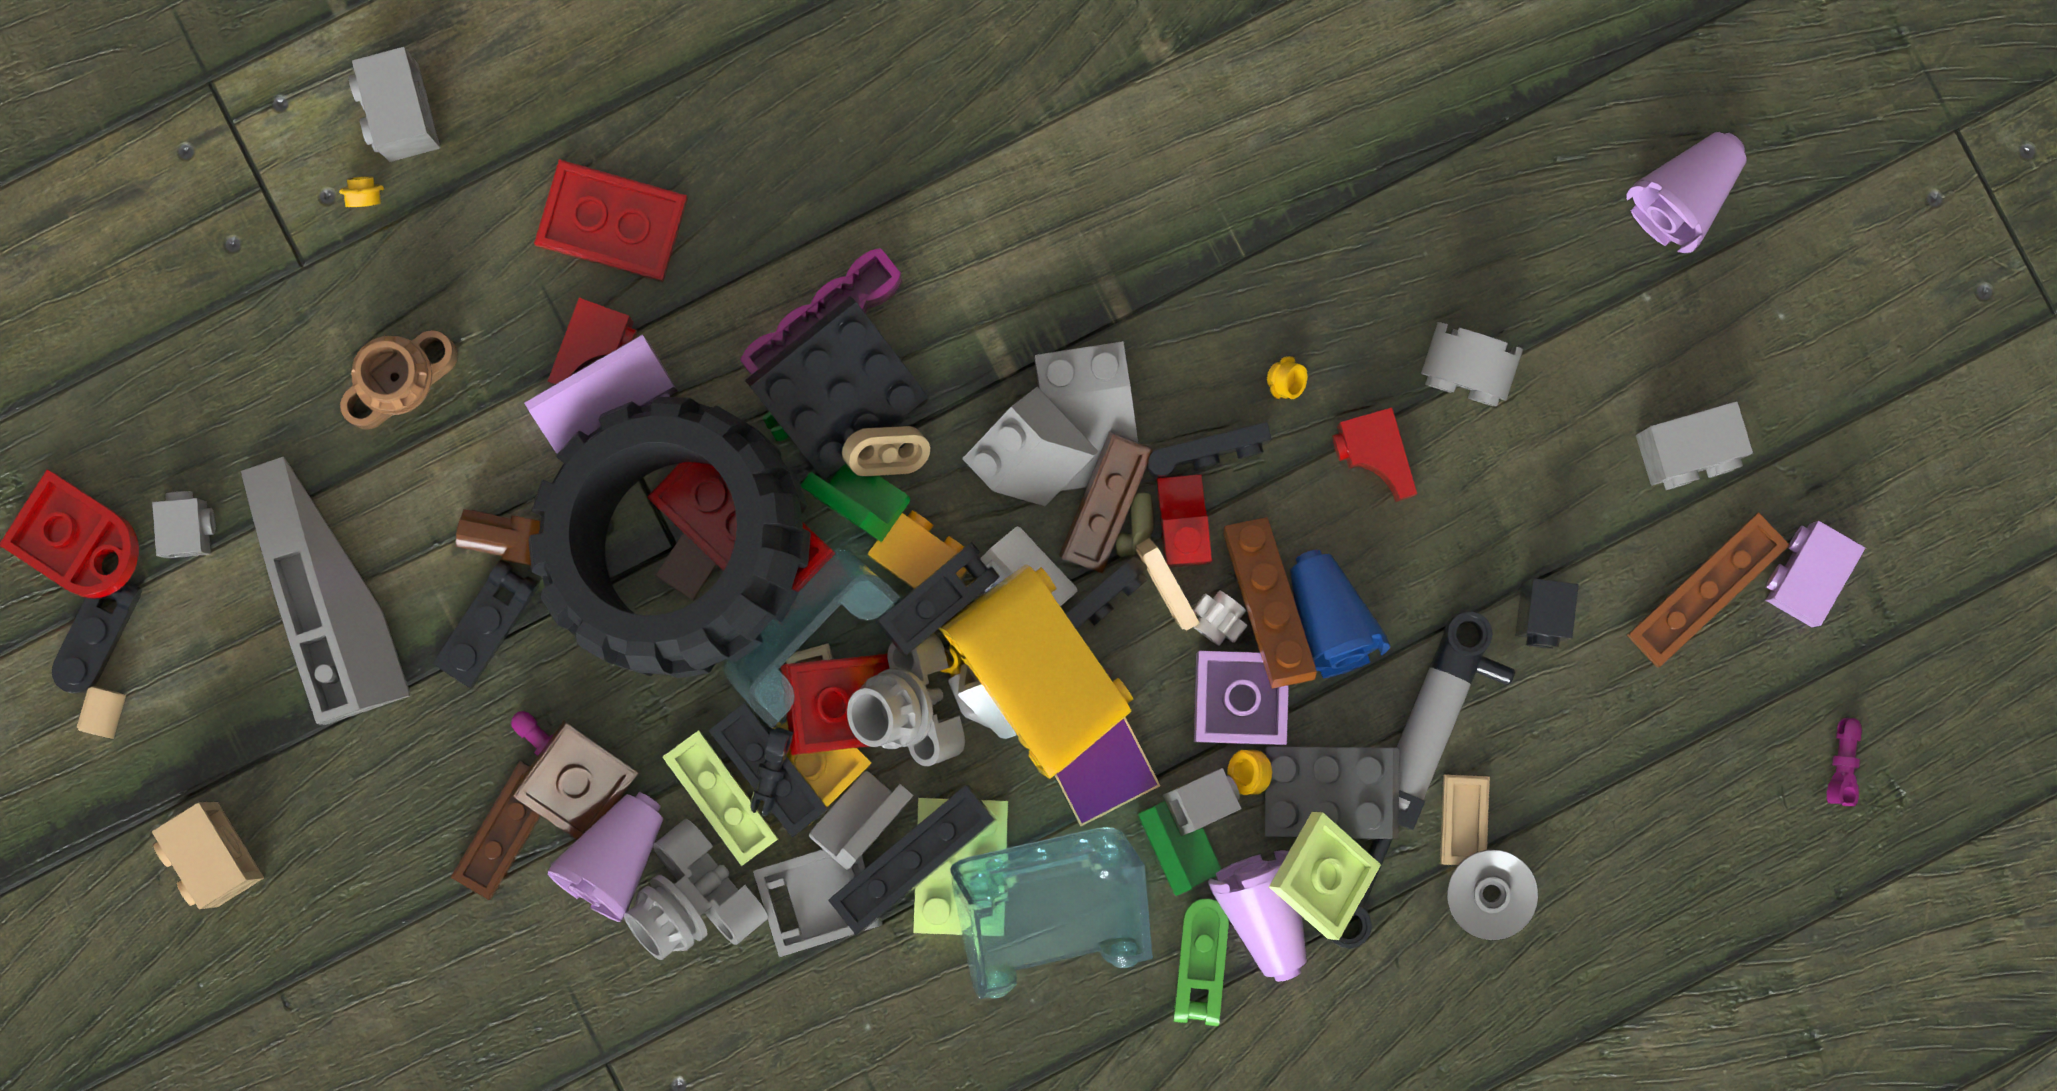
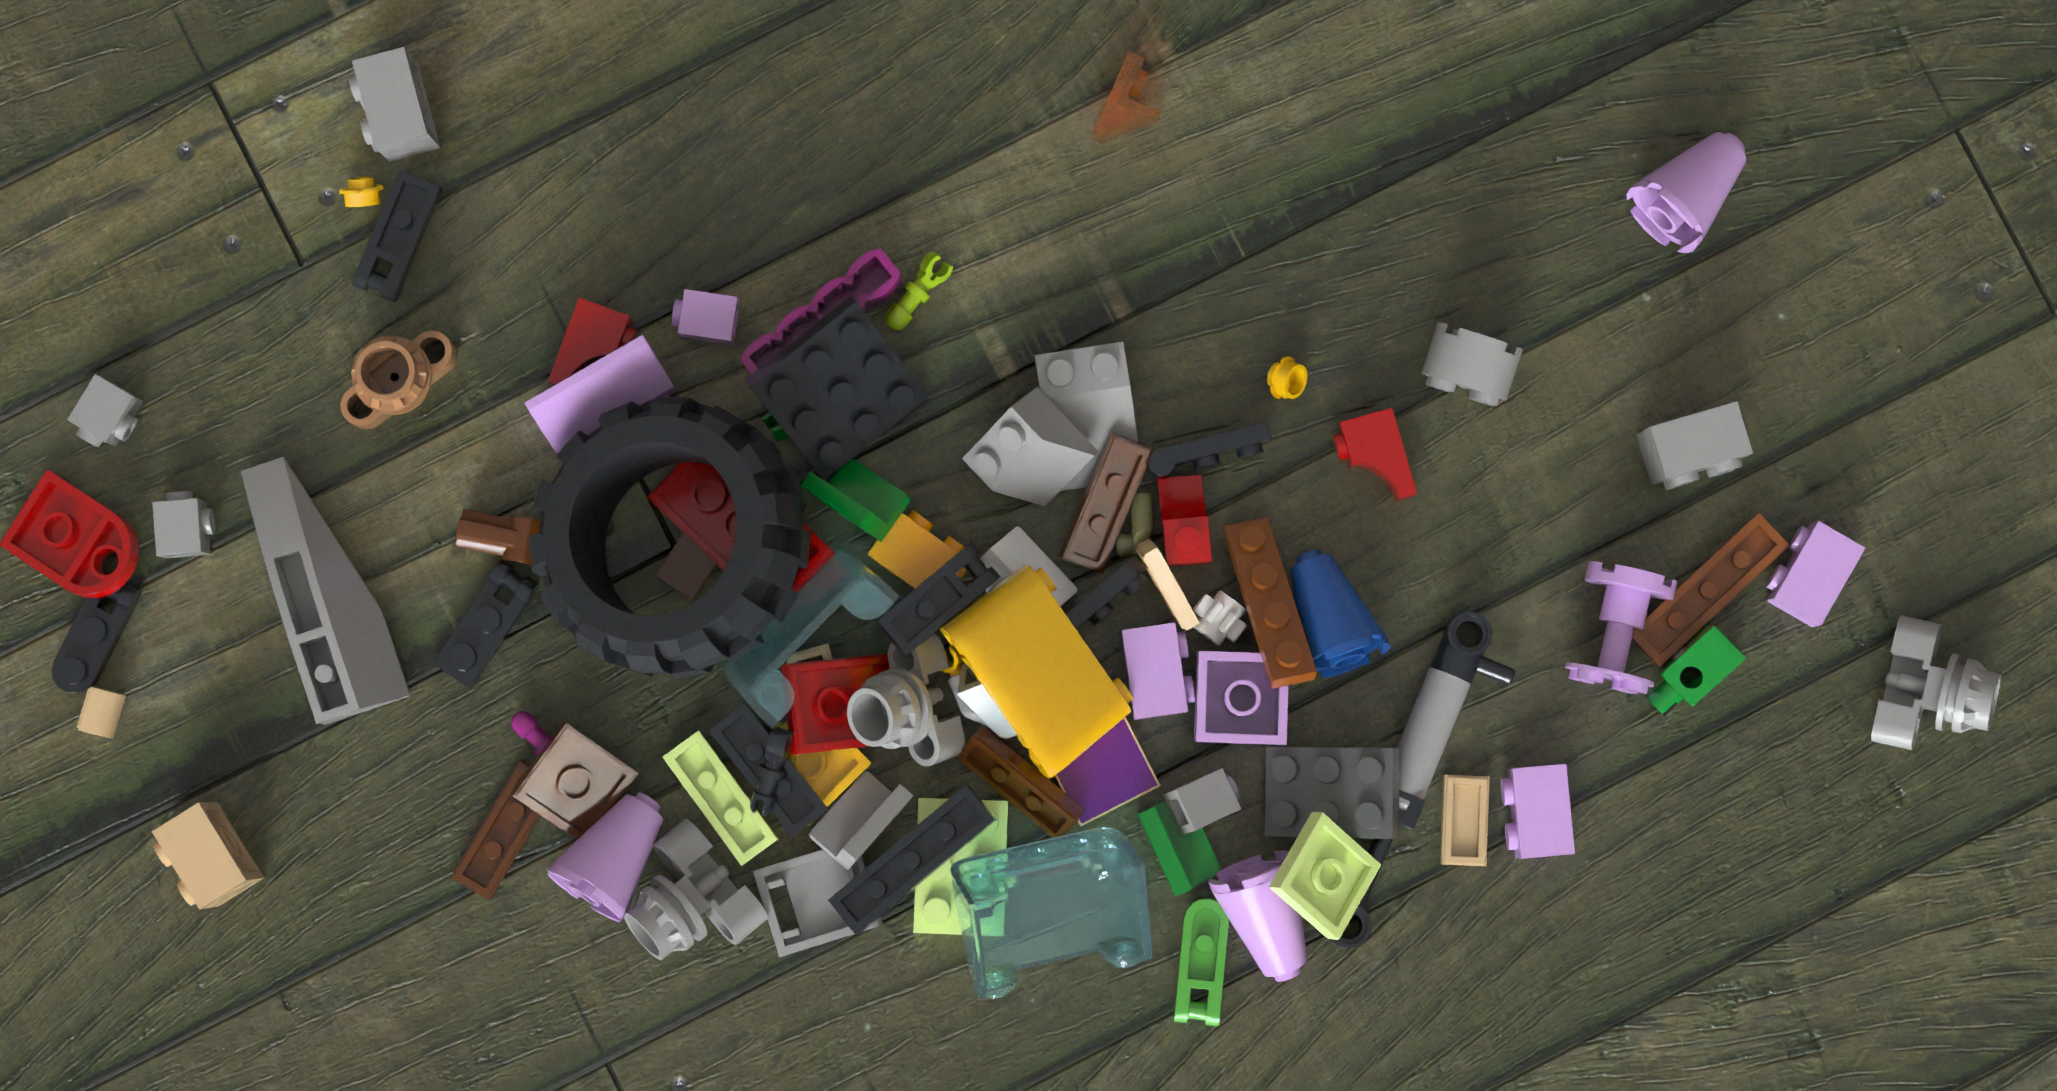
red tile [534,159,688,282] -> none
tan plate [842,426,930,476] -> none
yellow tile [1227,750,1272,795] -> none
light grey dish [1447,850,1538,940] -> none
black brick [1515,578,1579,649] -> none
magenta piece [1827,718,1862,806] -> none
none -> light grey brick [67,374,144,448]
none -> black plate [353,170,443,303]
none -> lavender brick [672,289,741,346]
none -> lime piece [885,251,953,330]
none -> reddish brown tile [955,725,1086,843]
none -> clear orange slope [1093,51,1160,143]
none -> lavender brick [1121,622,1195,720]
none -> lavender brick [1501,764,1575,859]
none -> lavender piece [1565,561,1677,695]
none -> green torso [1646,620,1746,716]
none -> light grey beam [1871,615,2001,750]

